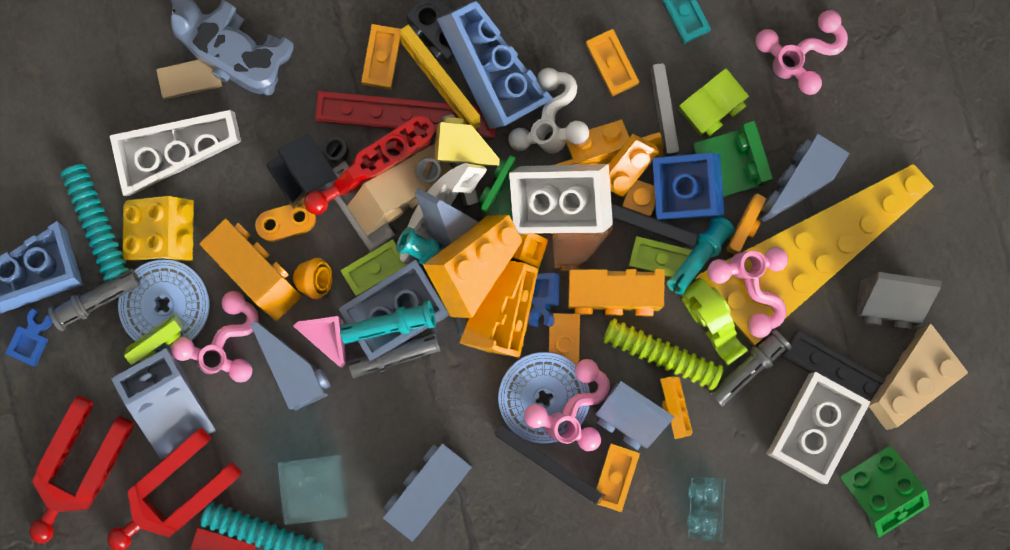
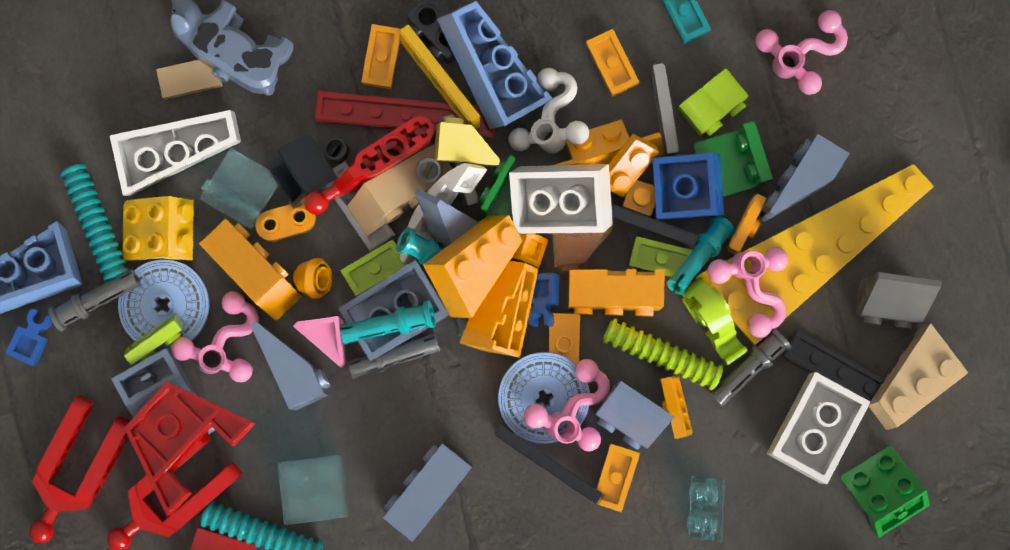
none -> red wing [124,382,256,516]
none -> clear light blue hinge [199,147,278,229]

